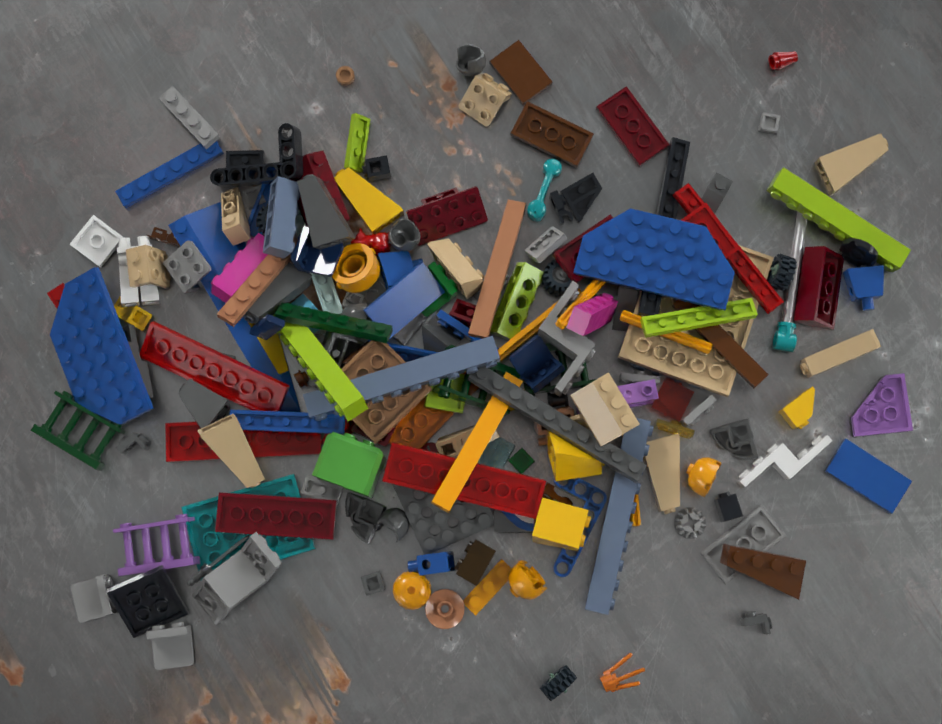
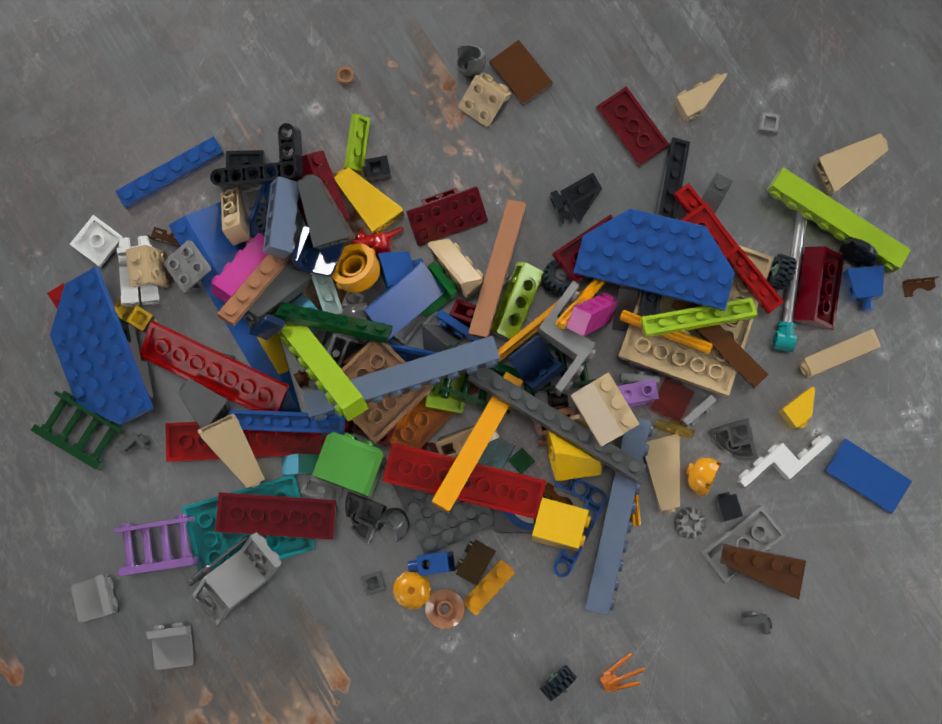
black plate [107,565,188,638] -> none
light grey plate [159,86,220,149] -> none
dark grey hair [388,218,421,251] -> none
light orange cylinder [508,560,547,600] -> none
reddish brown plate [510,101,594,168] -> none
light grey bracket [524,226,567,264] -> none
teal piece [527,159,562,222] -> none
red cone [768,51,798,71] -> none
medium lavender plate [851,373,913,437] -> none
none -> medium azure slope [281,454,319,476]
none -> tan slope [674,73,727,122]
none -> reddish brown piece [903,276,939,297]

